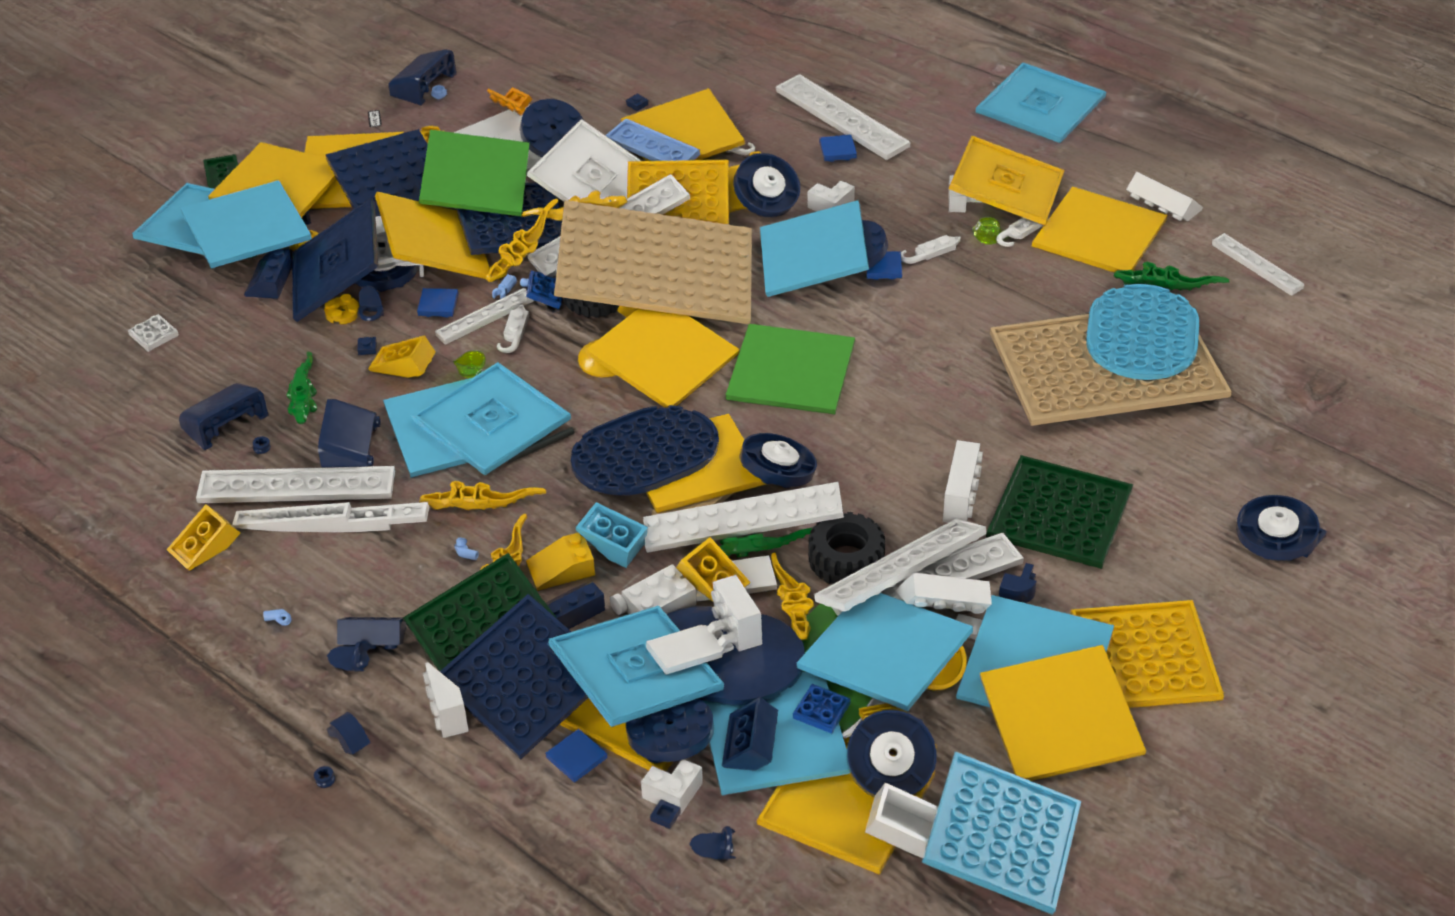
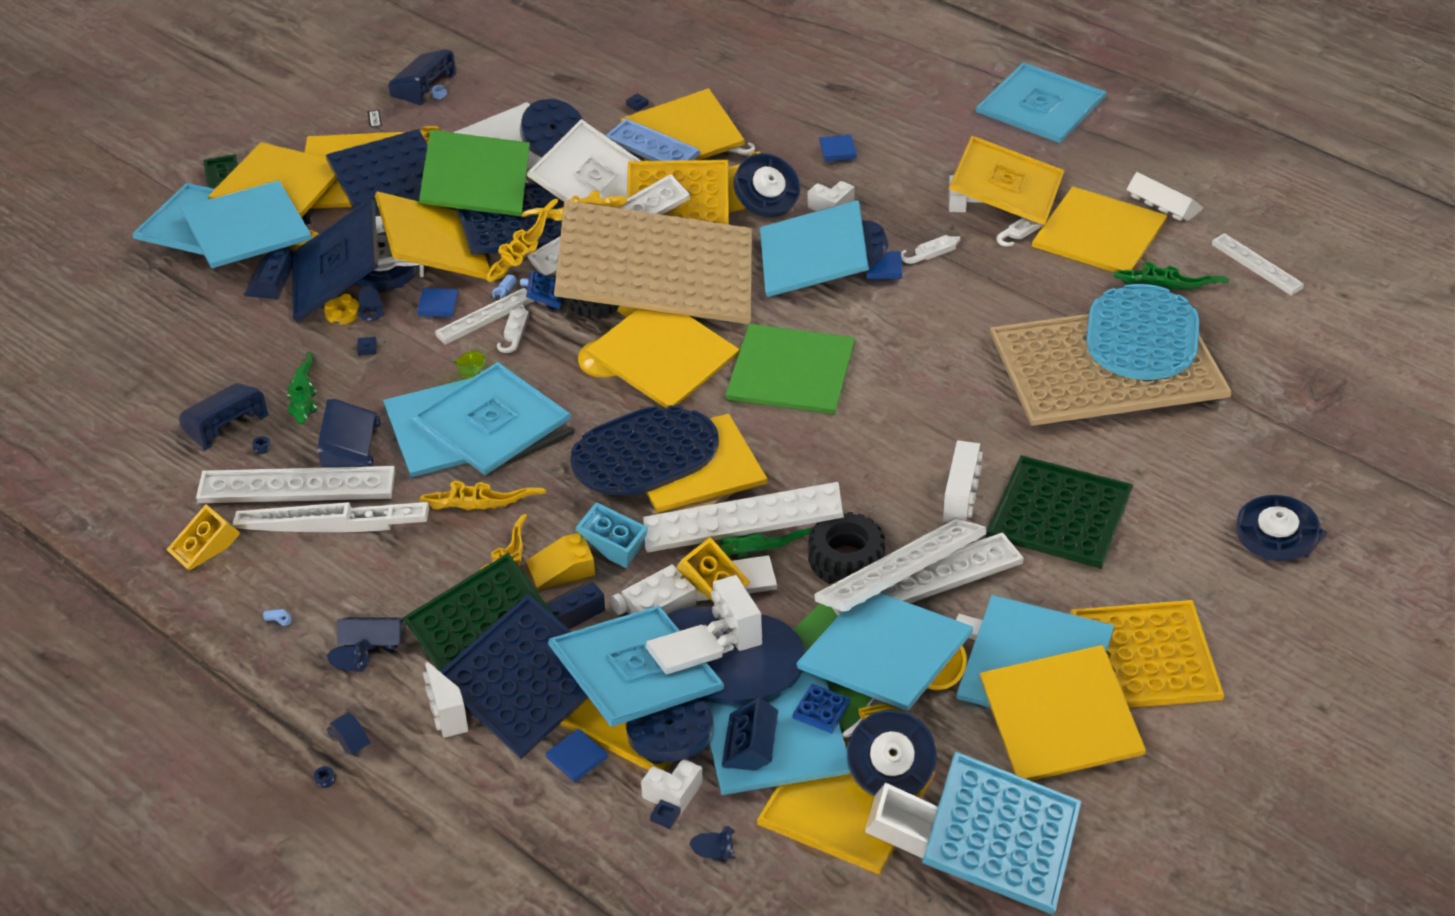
white tile [128,314,179,352] -> none
yellow slope [368,335,436,378] -> none
light blue arm [454,537,479,561] -> none
light orange bracket [487,87,533,116] -> none
dark blue piece [739,433,817,489] -> none
yellow animal [771,552,814,640] -> none
white plate [776,74,910,160] -> none
white slope [897,573,992,614] -> none
clear neon green helmet [972,217,1002,245] -> none
dark blue brick [999,563,1037,603] -> none

